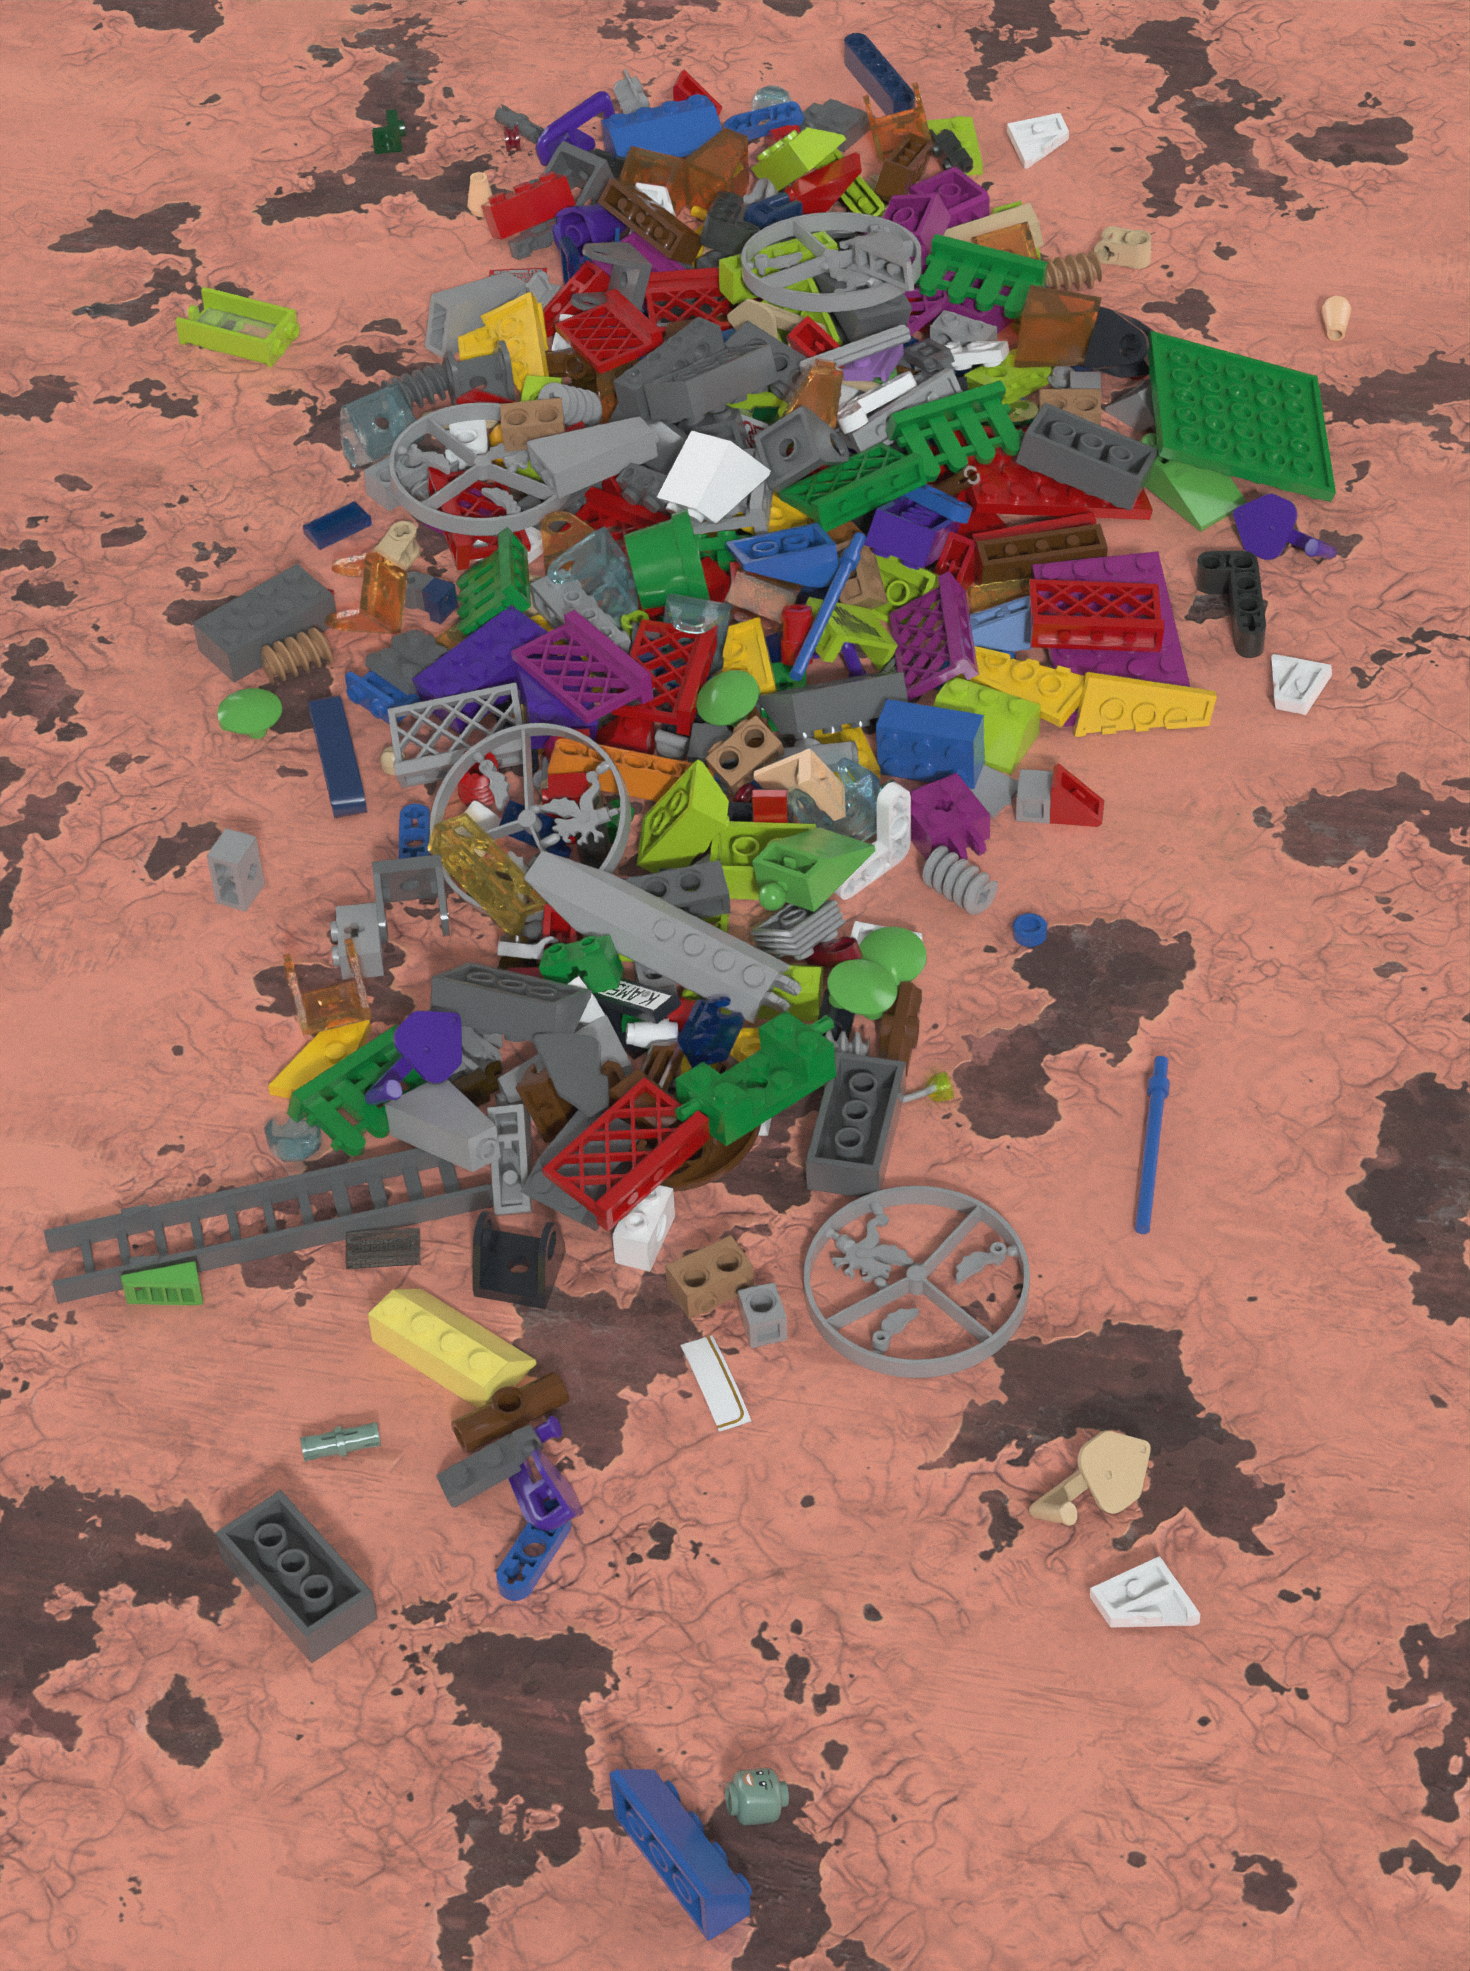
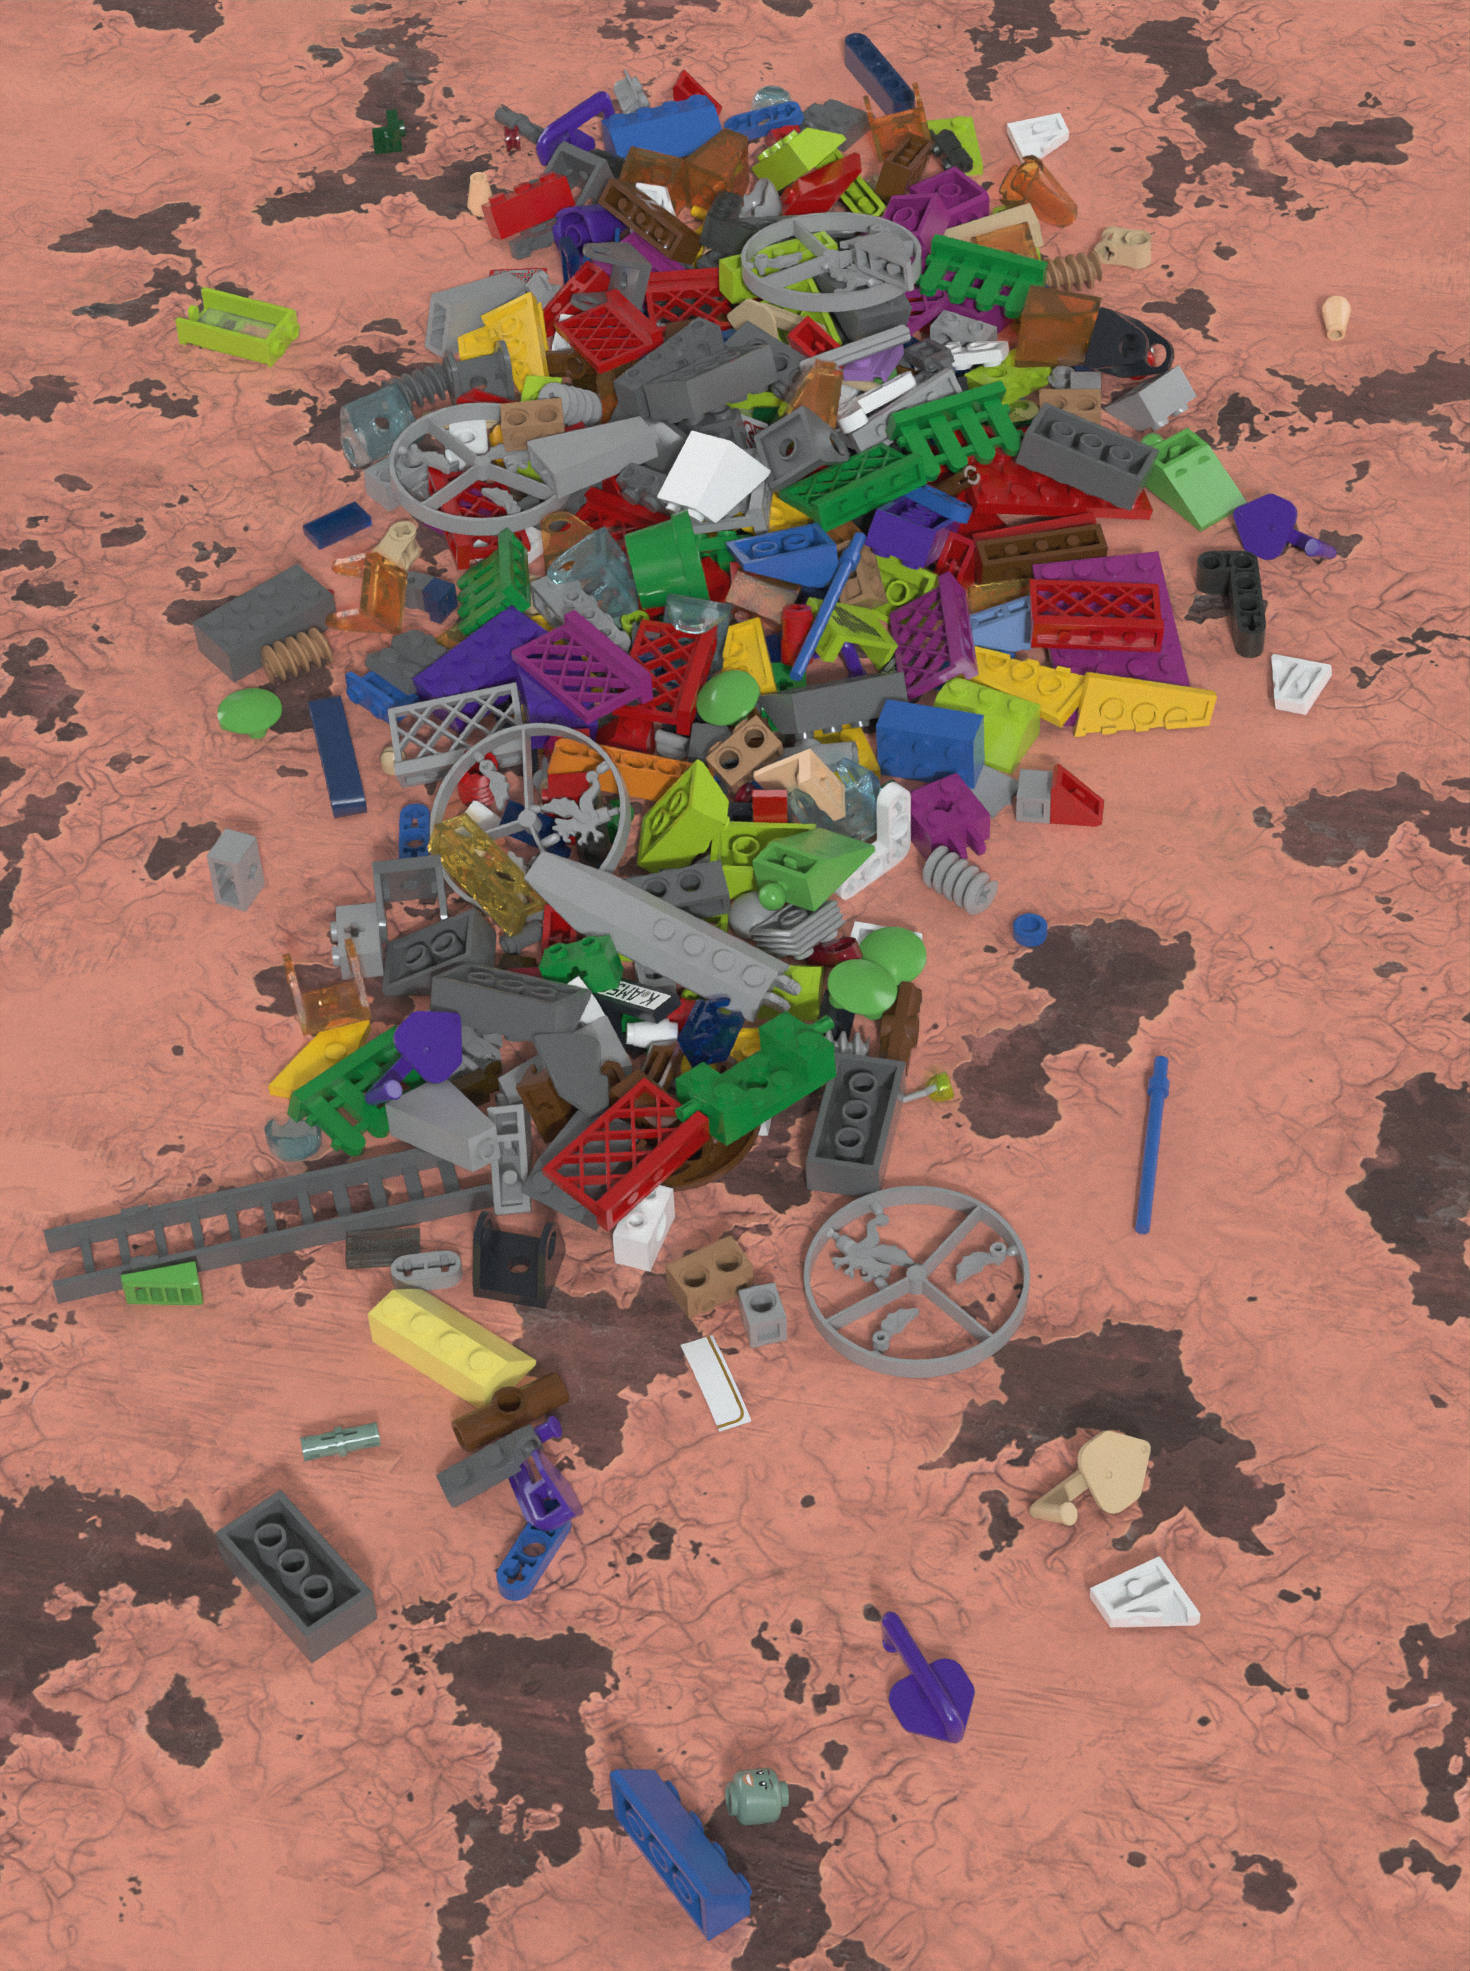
plate [497,934,559,960] -> none
dark blue piece [744,192,803,230] -> none
green plate [1147,330,1336,502] -> none
none -> dark grey slope [382,908,497,996]
none -> light grey beam [391,1250,463,1291]
none -> light grey hair [728,891,780,939]
none -> dark purple piece [882,1611,975,1743]
none -> clear orange cone [999,154,1078,228]

